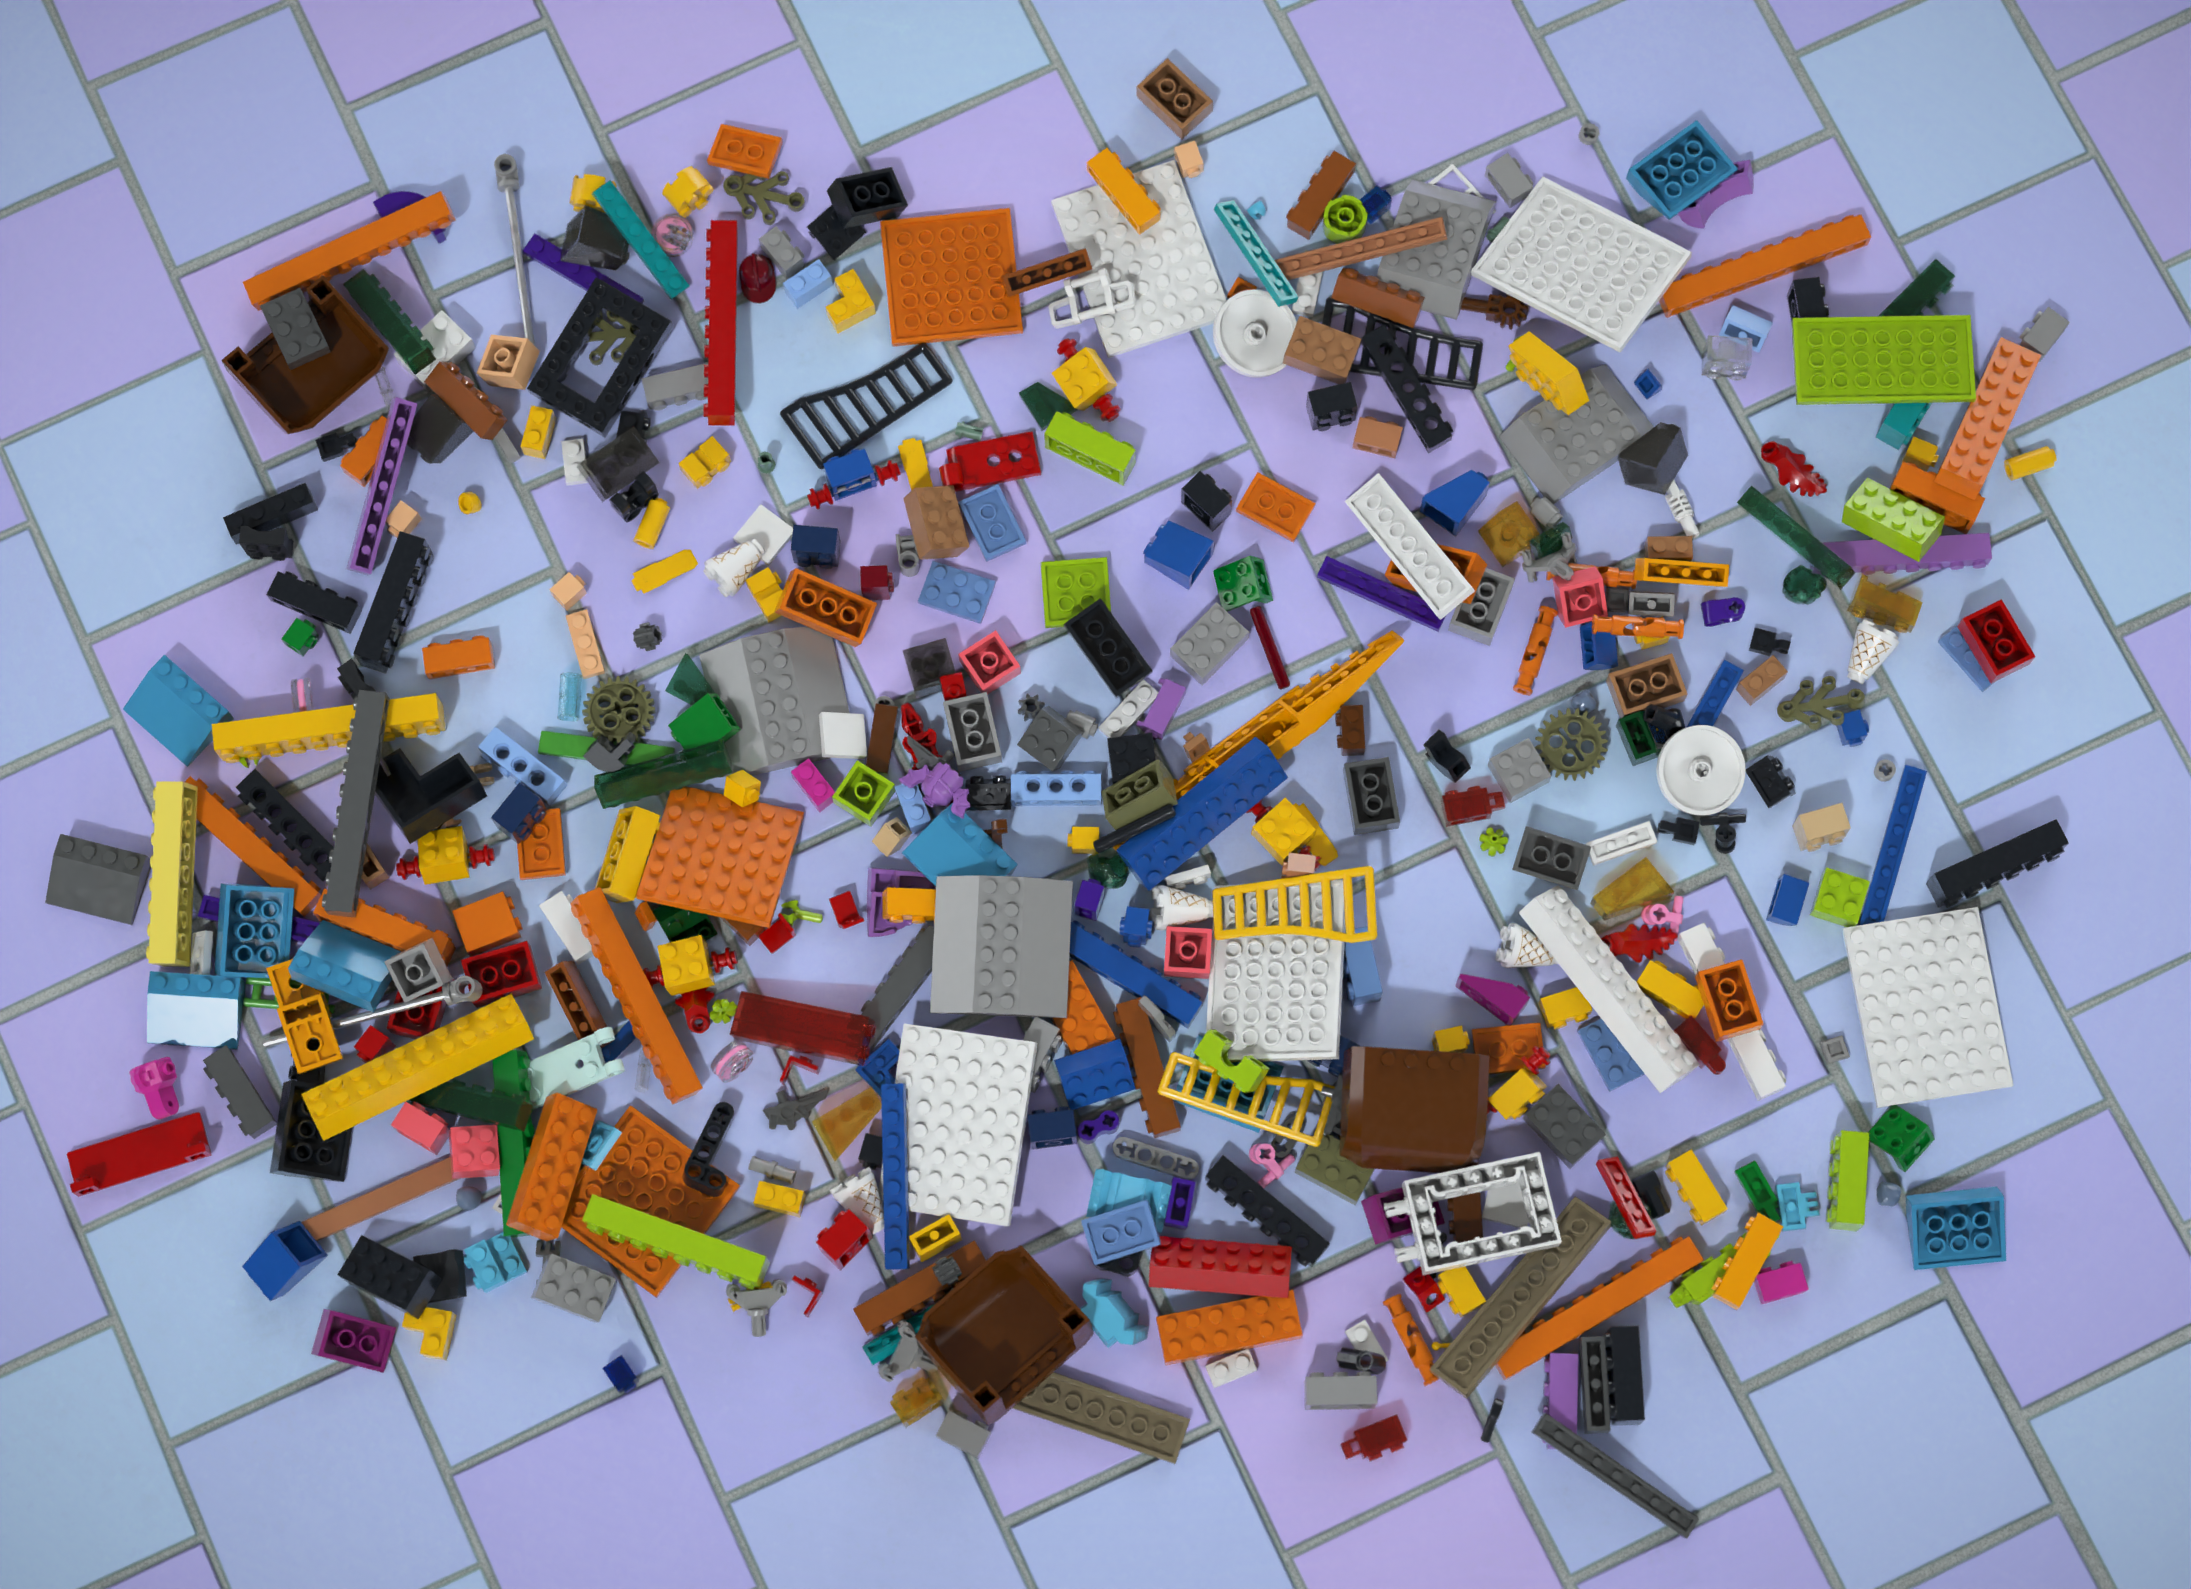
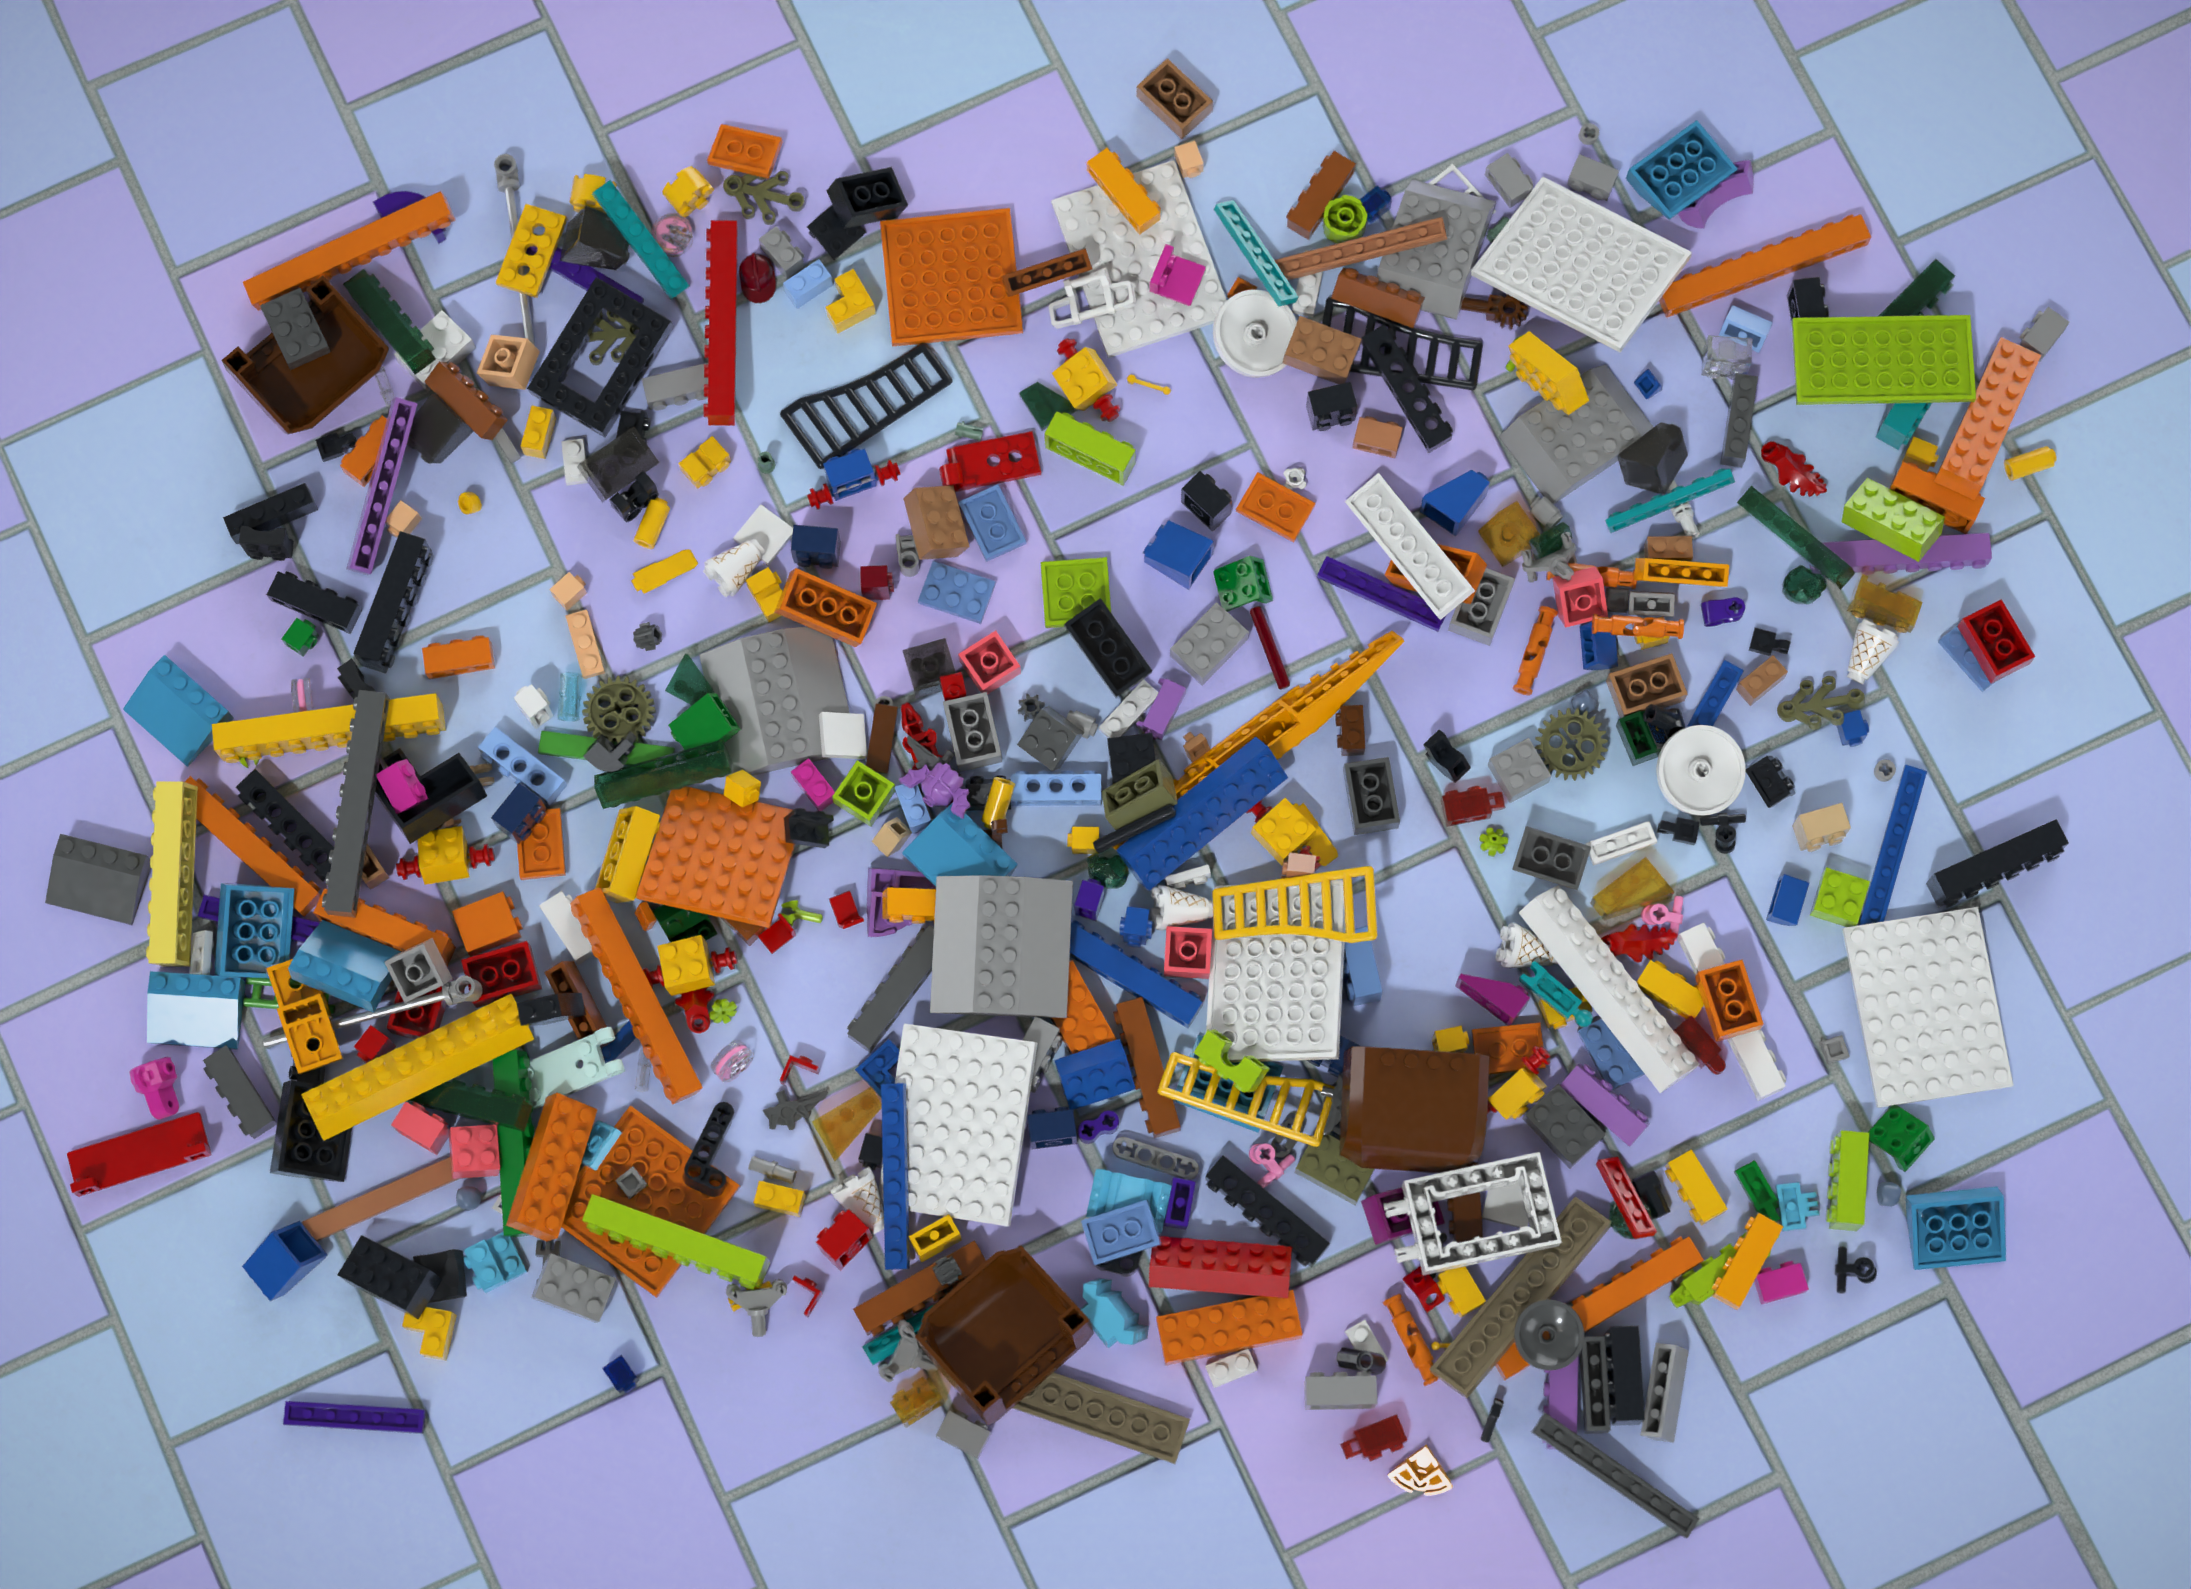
magenta slope [311,1309,396,1373] -> none
clear red brick [729,991,876,1066] -> none
yellow piece [898,438,933,491] -> none
light grey tile [1138,995,1176,1042] -> none
medium azure hinge [1247,201,1266,220] -> none
none -> dark purple plate [283,1401,426,1434]
none -> dark pink brick [376,759,428,814]
none -> yellow plate [495,204,568,298]
none -> white brick [514,684,553,729]
none -> black brick [517,993,586,1026]
none -> light grey tile [615,1167,648,1199]
none -> black bracket [784,808,834,848]
none -> yellow brick [981,777,1015,829]
none -> yellow hinge [1127,375,1171,395]
none -> dark pink bracket [1150,244,1206,306]
none -> white plate [1284,468,1306,490]
none -> brick [1388,1444,1453,1495]
none -> dark grey dish [1514,1300,1584,1371]
none -> teal plate [1519,961,1593,1027]
none -> medium lavender brick [1560,1063,1650,1147]
none -> light grey brick [1567,154,1619,201]
none -> teal plate [1605,468,1735,533]
none -> light grey brick [1641,1343,1689,1443]
none -> dark grey brick [1720,373,1758,468]
none -> black piece [1835,1247,1877,1293]

